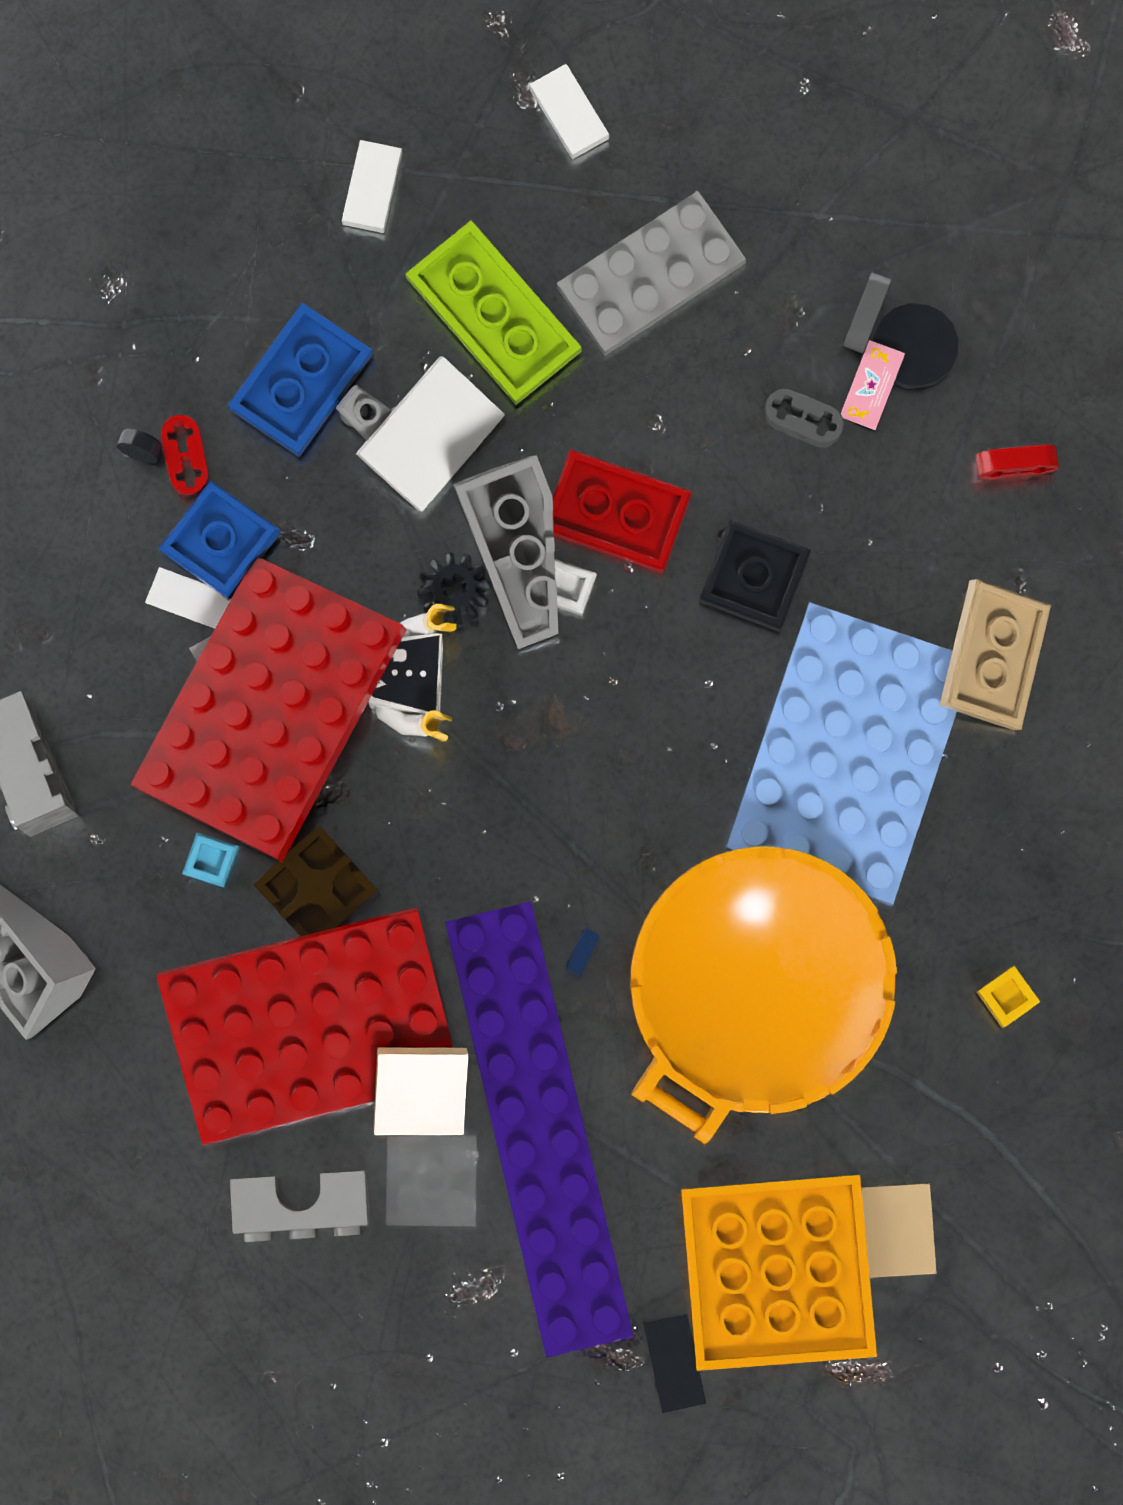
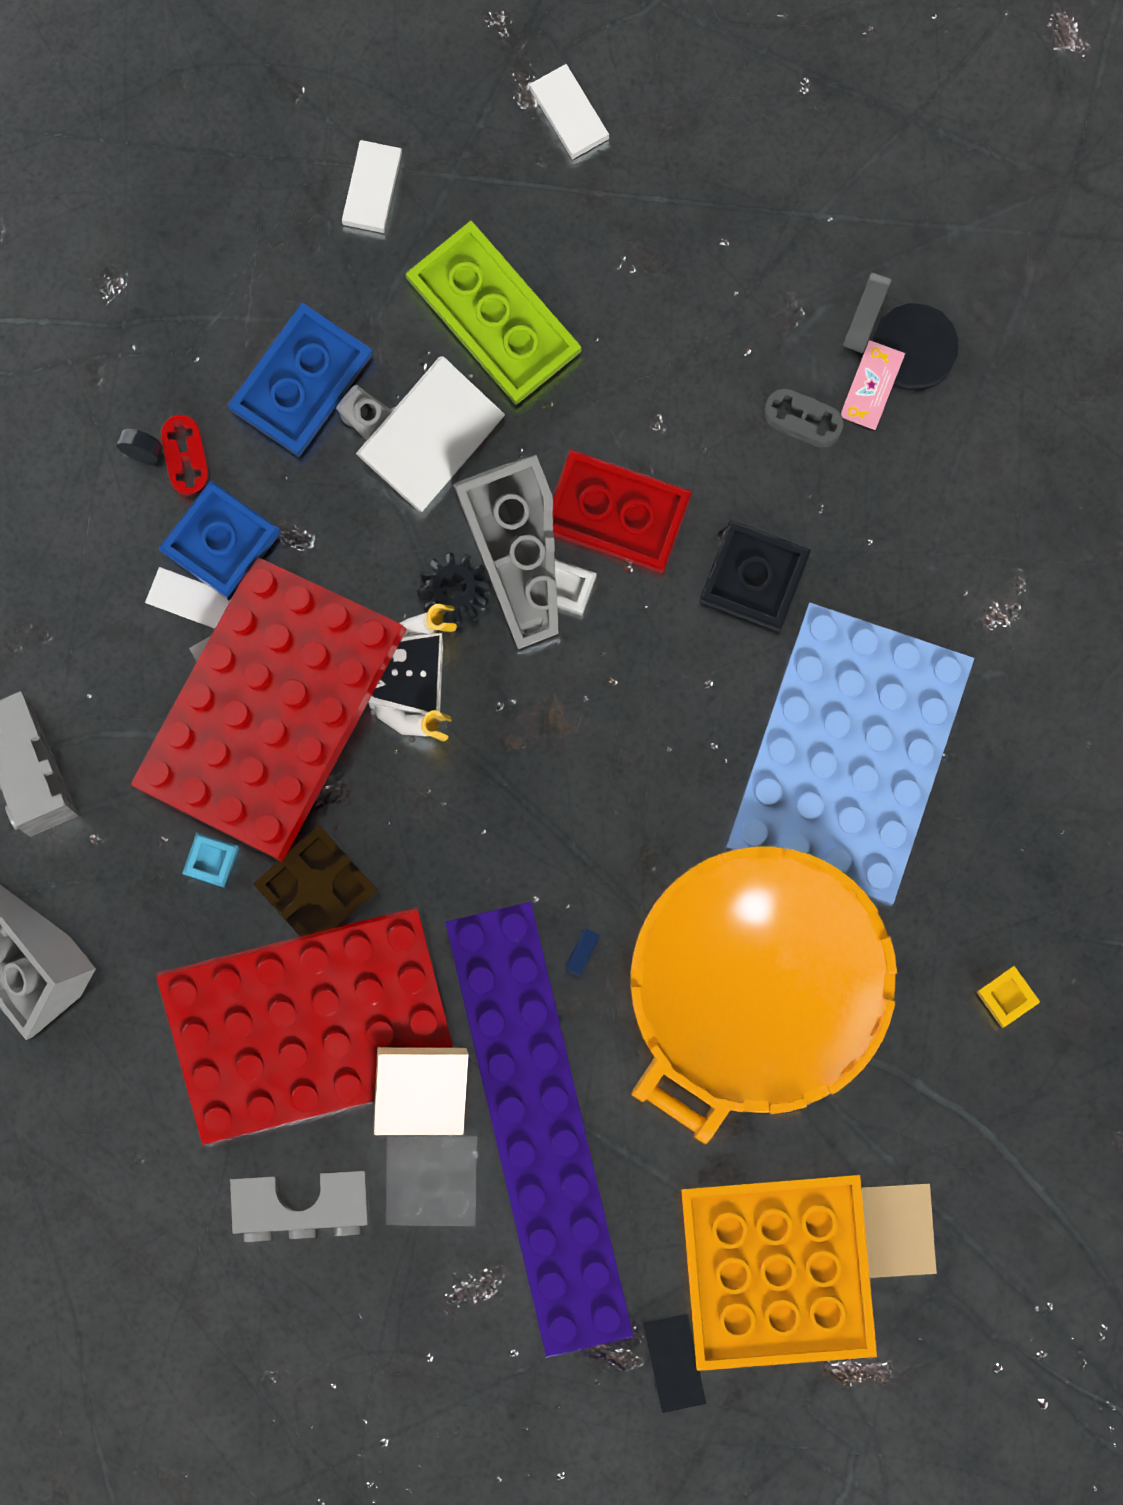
light grey plate [557,191,746,356] -> none
tan tile [939,579,1051,730] -> none
red beam [975,444,1059,479] -> none

